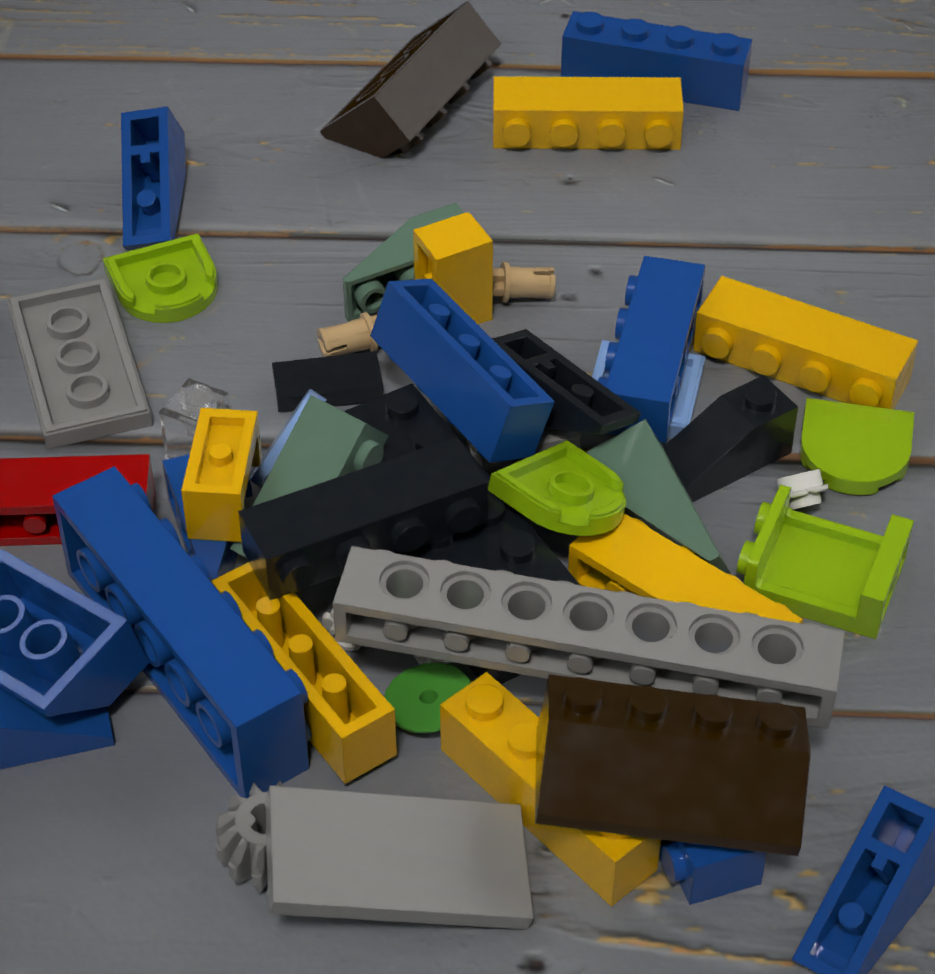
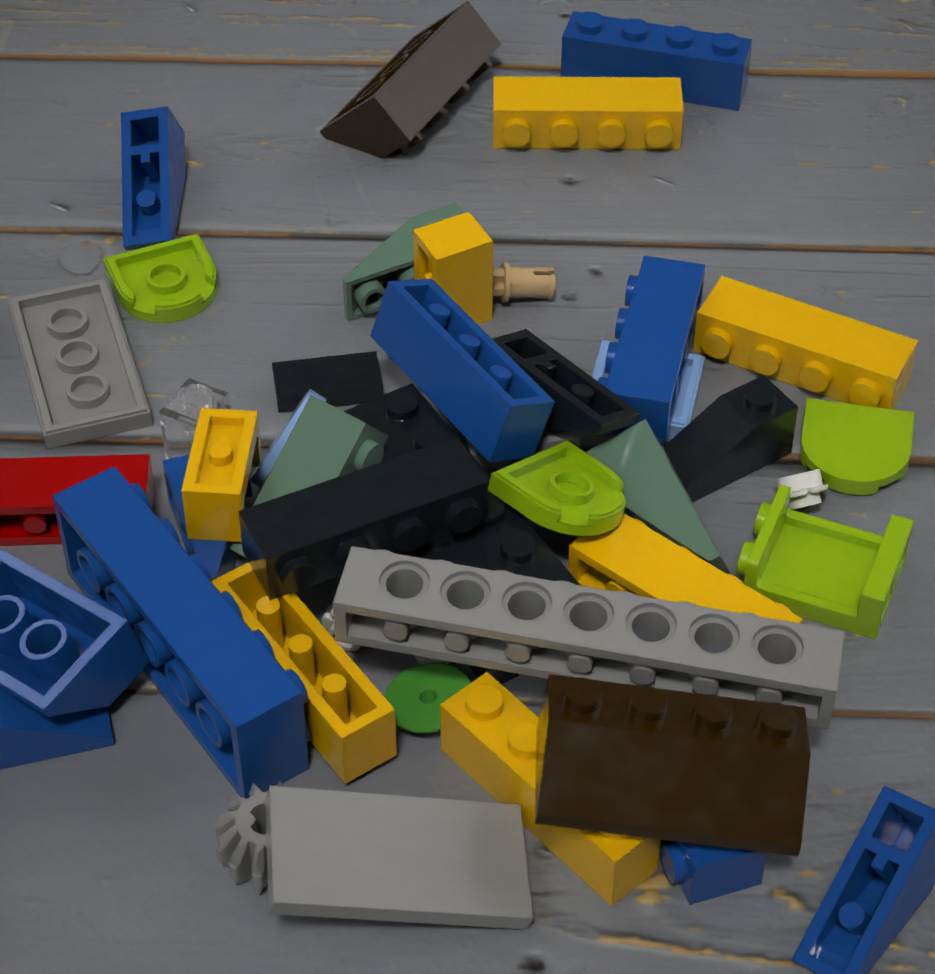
tan axle [317,312,378,357] -> none

